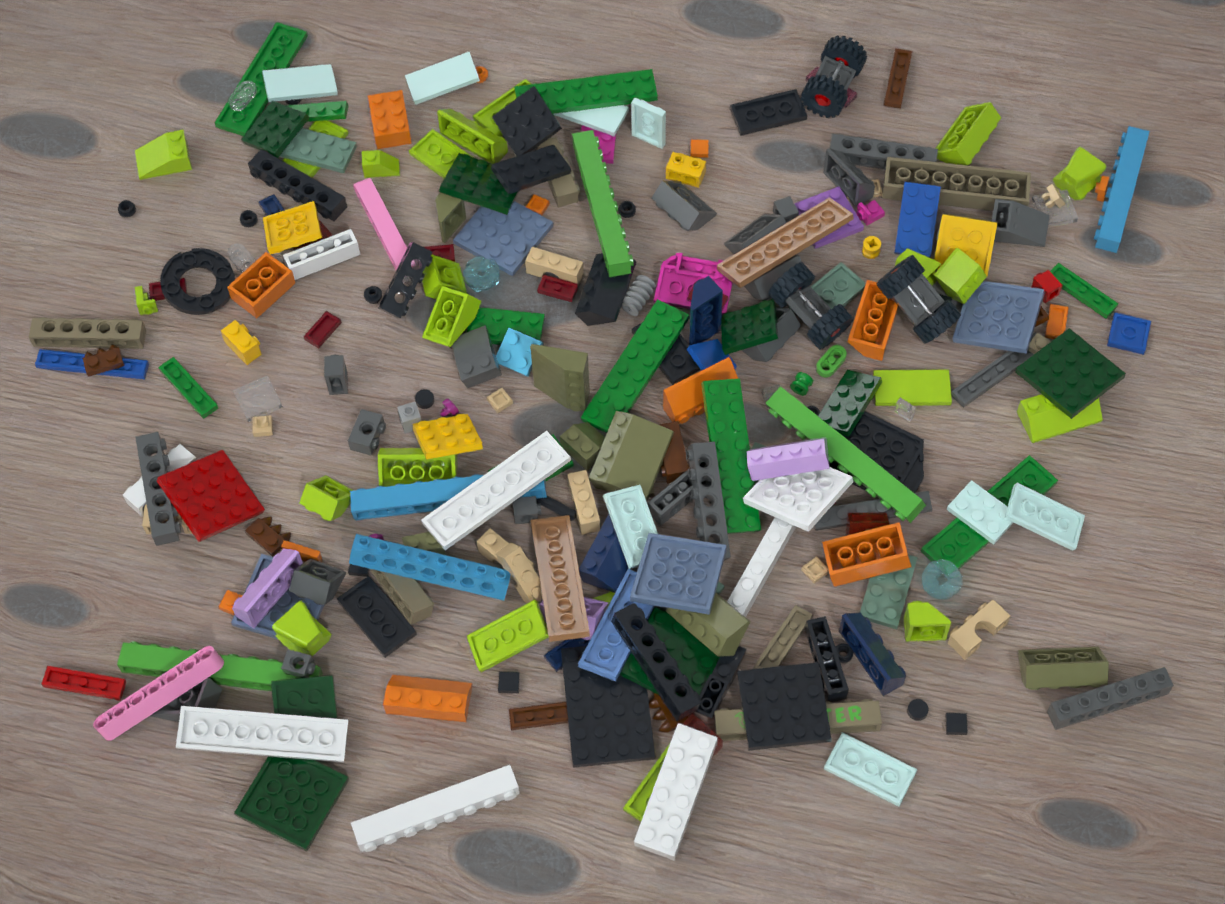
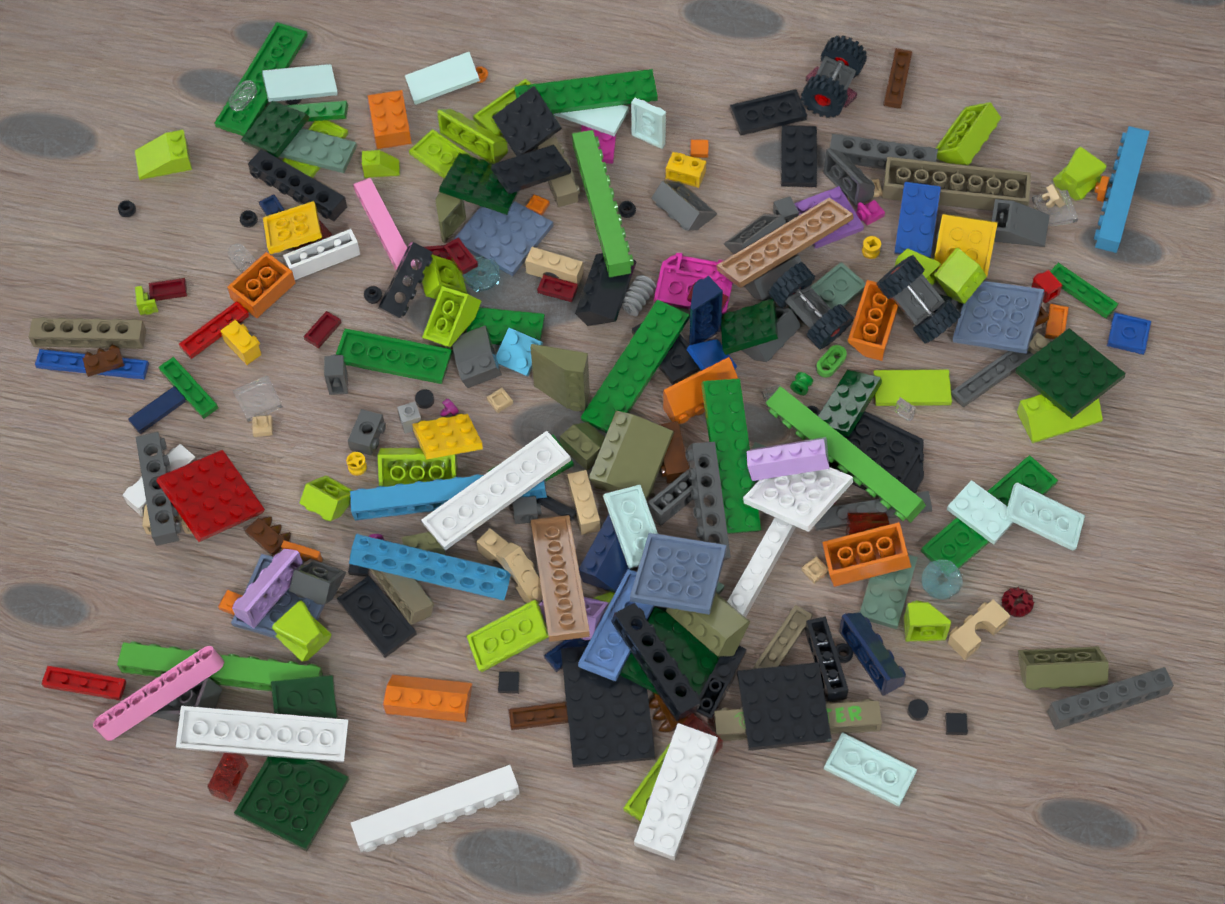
black plate [160,248,235,315] -> none
dark grey brick [281,649,316,678] -> none
none -> dark blue tile [128,387,186,434]
none -> red plate [179,301,250,359]
none -> clear red brick [207,753,248,802]
none -> green plate [336,328,452,384]
none -> yellow wheel [346,452,367,476]
none -> dark red plate [443,237,478,275]
none -> black plate [781,125,817,188]
none -> dark red gear [1002,586,1034,617]

